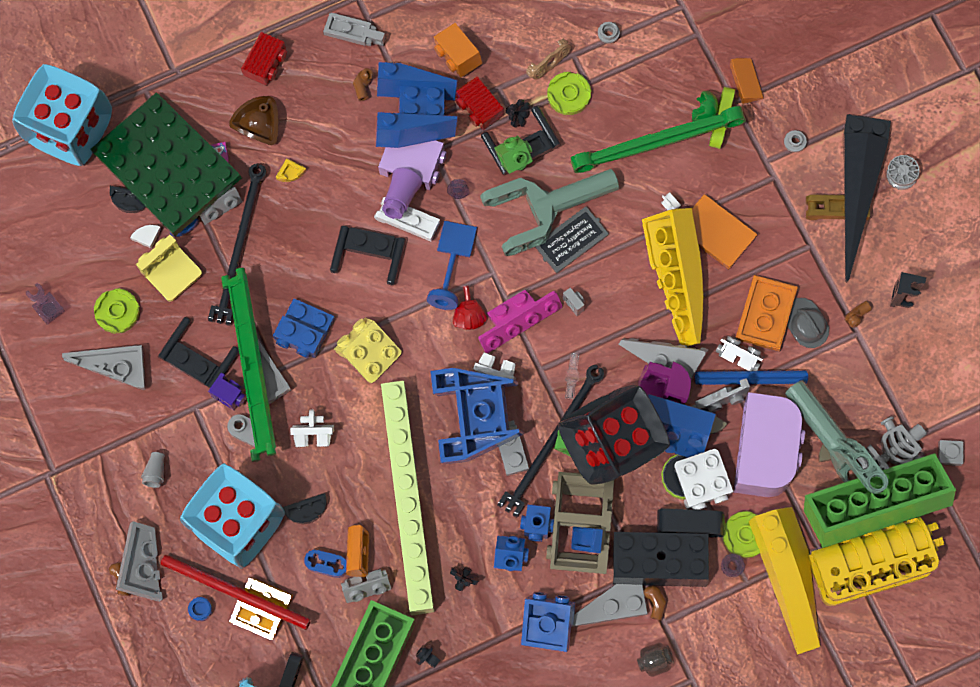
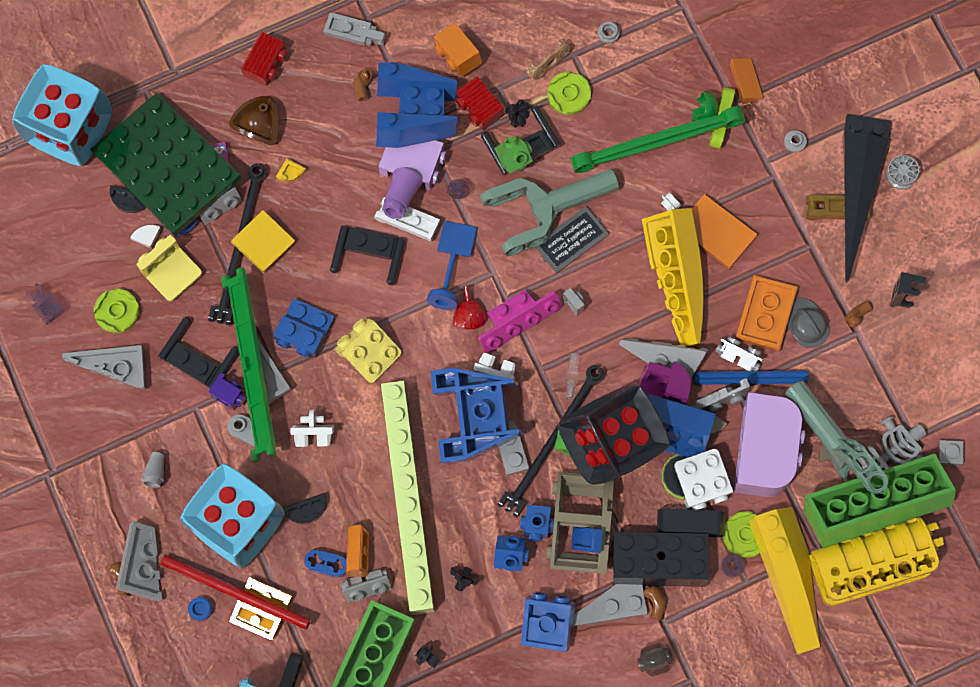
none -> yellow tile [231,210,295,273]

